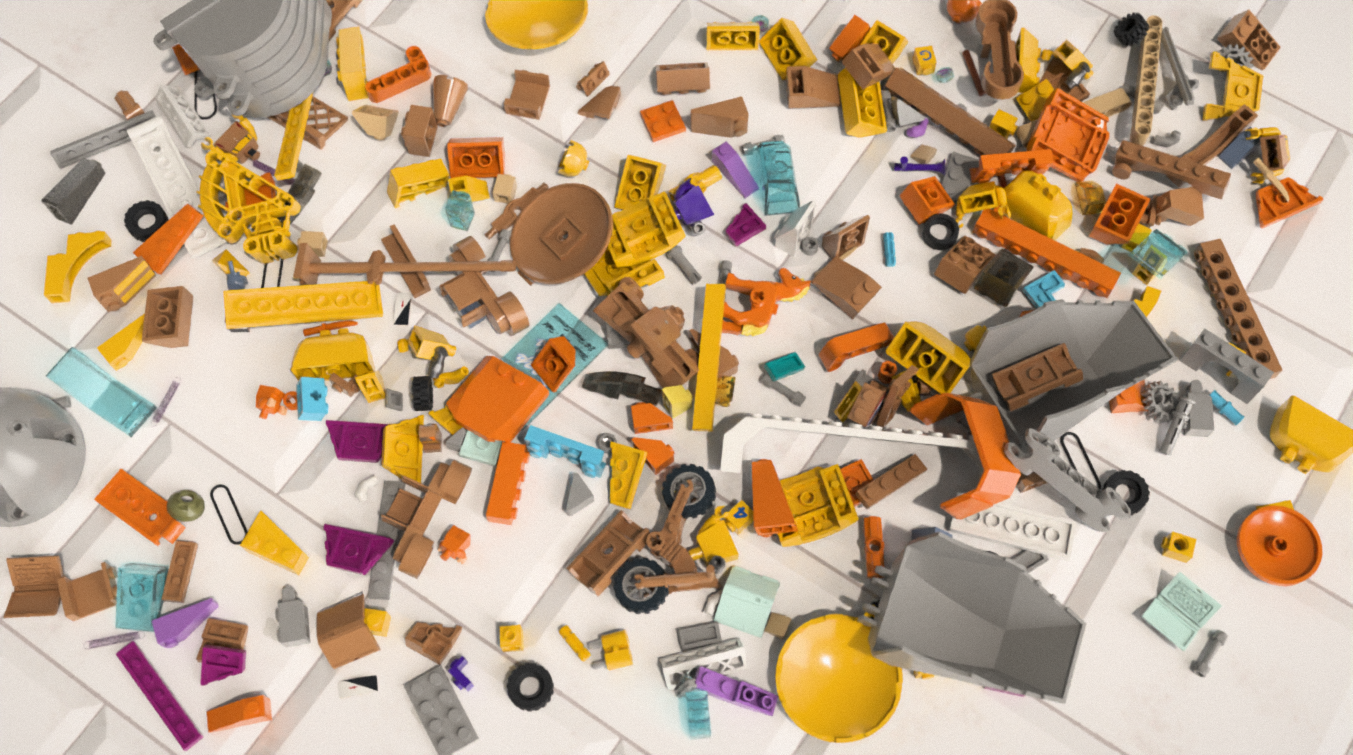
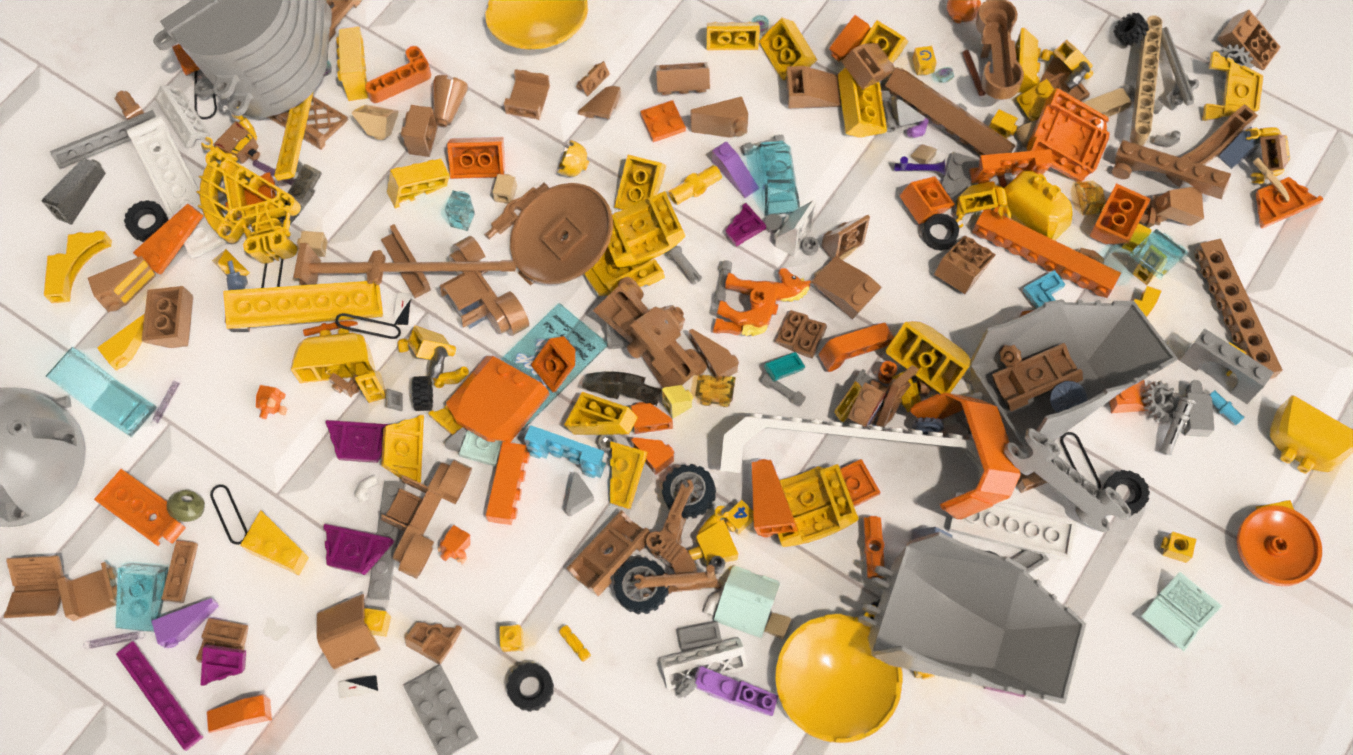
light grey hinge [275,586,311,648] -> none
orange bush [283,391,297,411] -> none
medium azure brick [296,377,329,421] -> none
medium nougat leg [419,424,442,453] -> none
yellow slope [448,176,490,206] -> none
dark purple bracket [448,656,474,692] -> none
light grey bar [487,229,512,272] -> none
yellow piece [588,629,633,671] -> none
dark purple torso [672,172,714,235] -> none
clear light blue brick [686,691,712,740] -> none
yellow tile [692,284,726,432] -> none
medium nougat plate [855,454,927,510] -> none
medium azure axle [883,232,896,267] -> none
yellow head [964,325,987,352] -> none
clear smoke slope [974,248,1034,307] -> none
light grey bar [1193,630,1229,678] -> none
none -> black piece [335,313,401,339]
none -> yellow wedge [564,392,638,435]
none -> light grey tile [764,214,783,233]
none -> medium nougat slope [776,310,827,359]
none -> sand blue gear [912,417,944,434]
none -> medium nougat piece [999,345,1022,367]
none -> sand blue wheel [1050,381,1087,413]

